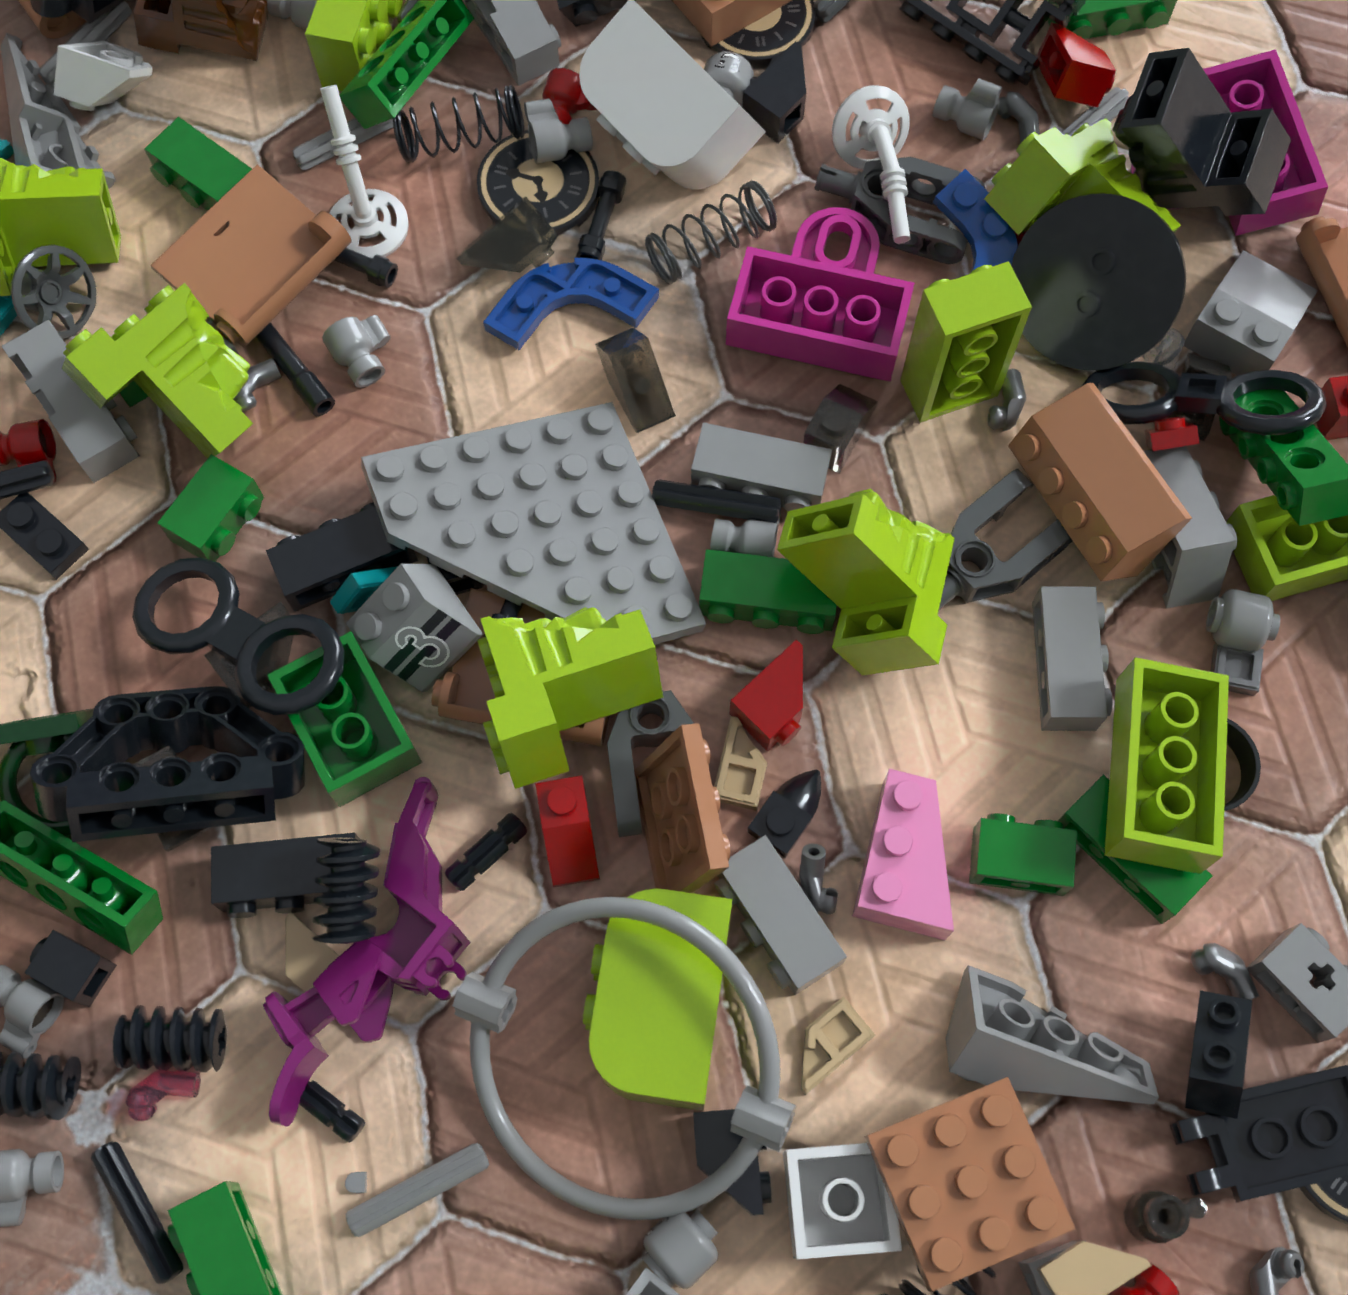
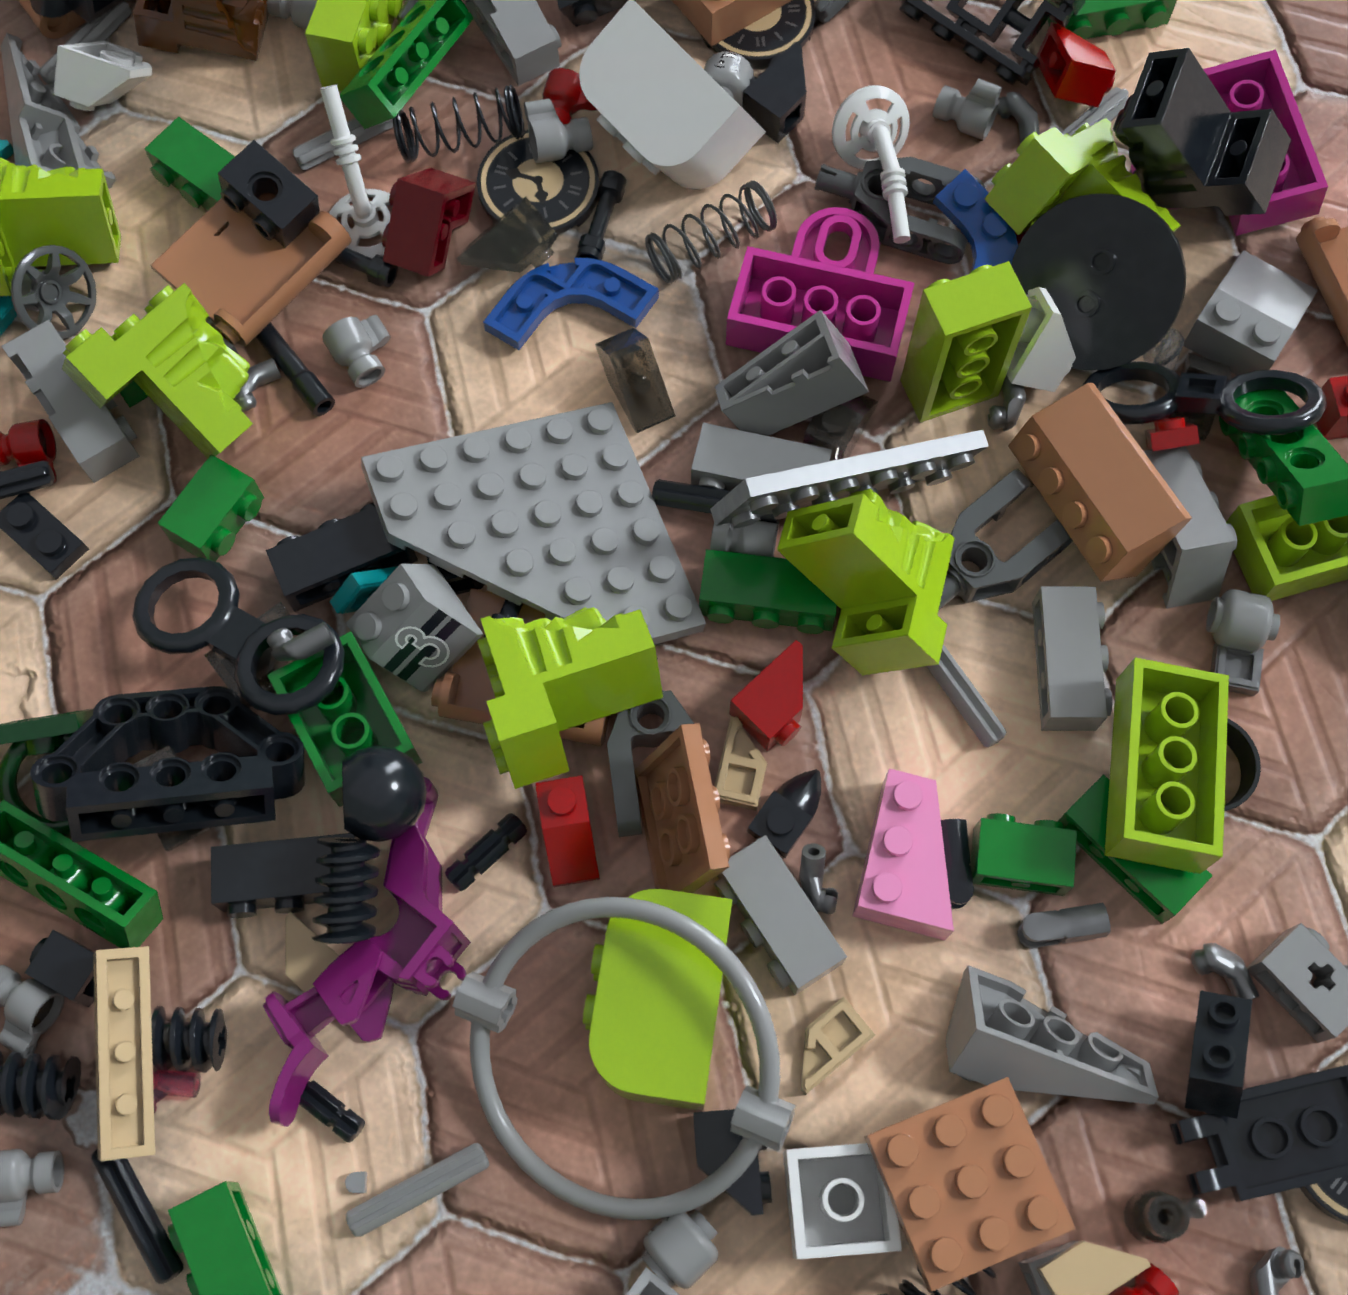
none -> tan fence [93,946,155,1161]
none -> black brick [218,140,320,248]
none -> flat silver arm [267,622,336,661]
none -> black helmet [342,745,426,842]
none -> dark red brick [382,168,476,277]
none -> flat silver plate [710,430,989,528]
none -> light grey wedge [715,310,869,436]
none -> light grey axle [926,644,1006,747]
none -> black bar [941,819,974,909]
none -> white slope [1006,287,1076,392]
none -> flat silver bar [1017,903,1111,948]

